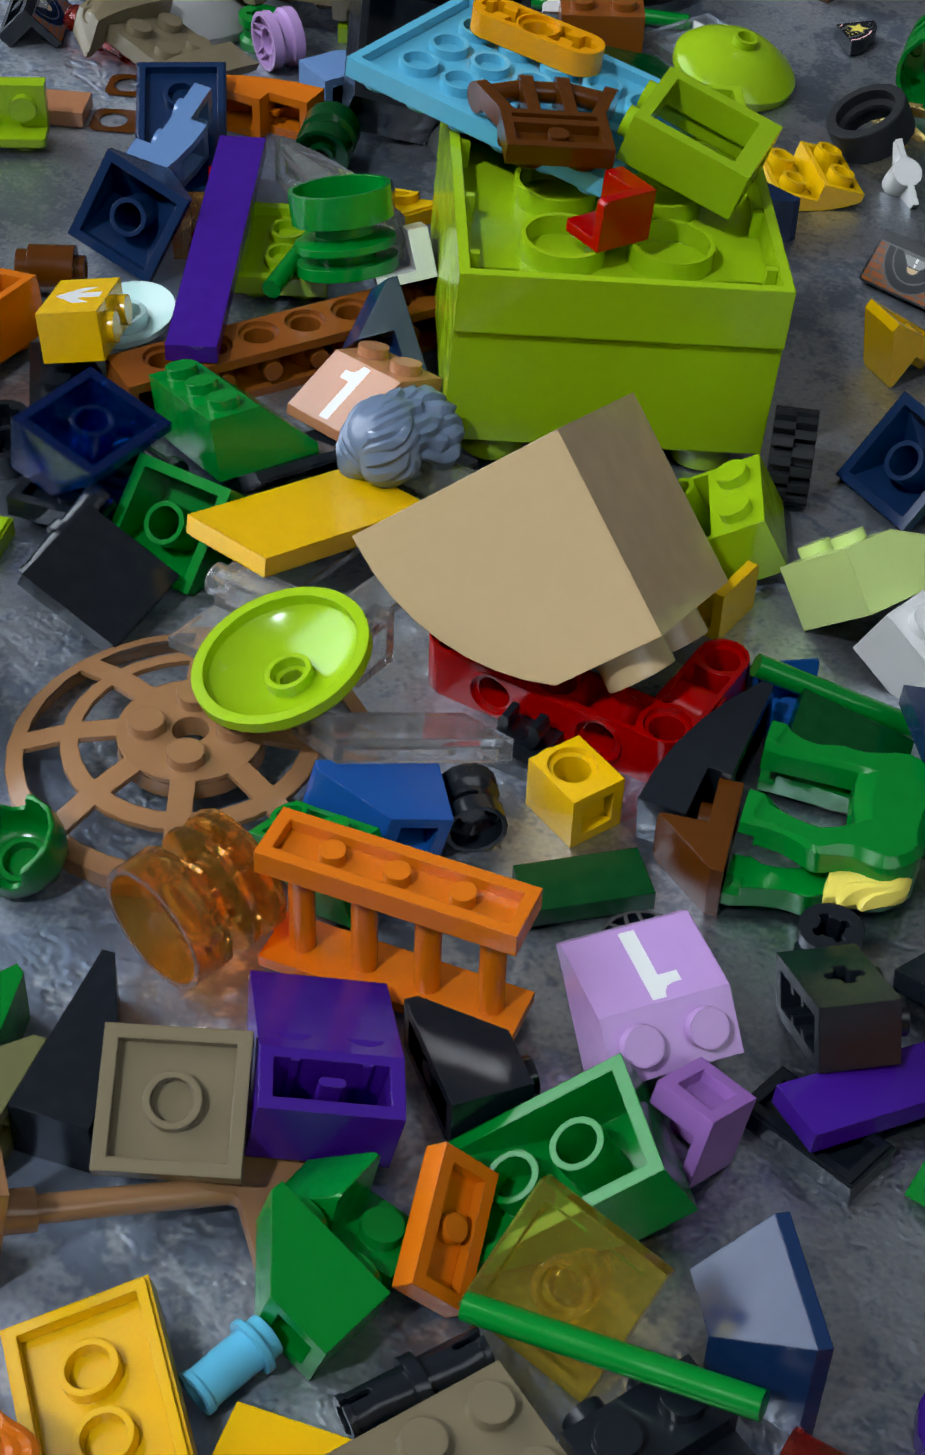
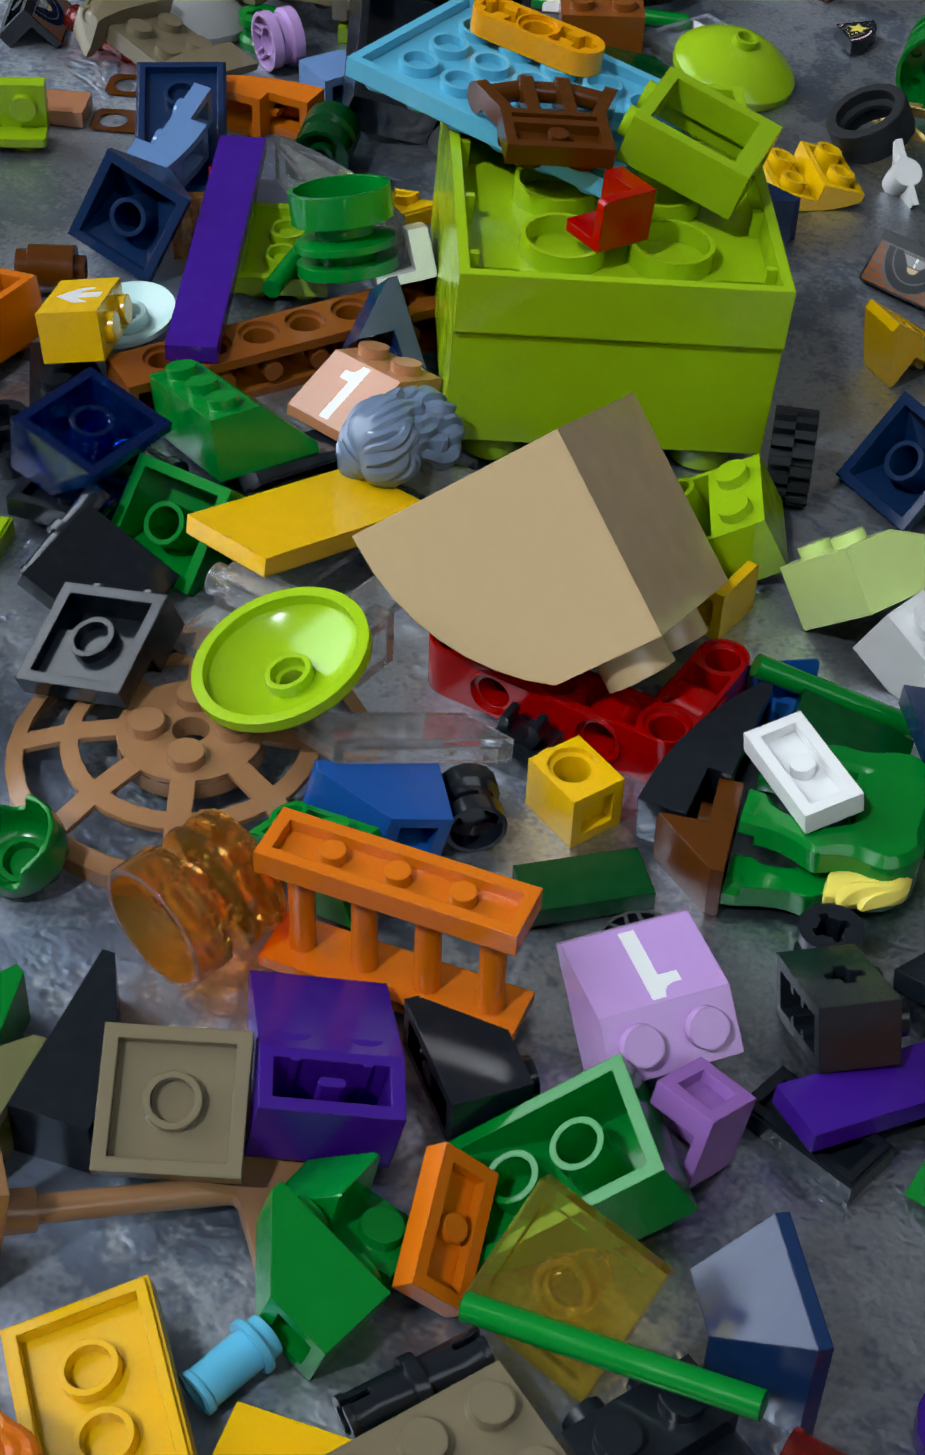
none -> black plate [15,582,185,708]
none -> white plate [743,711,864,834]

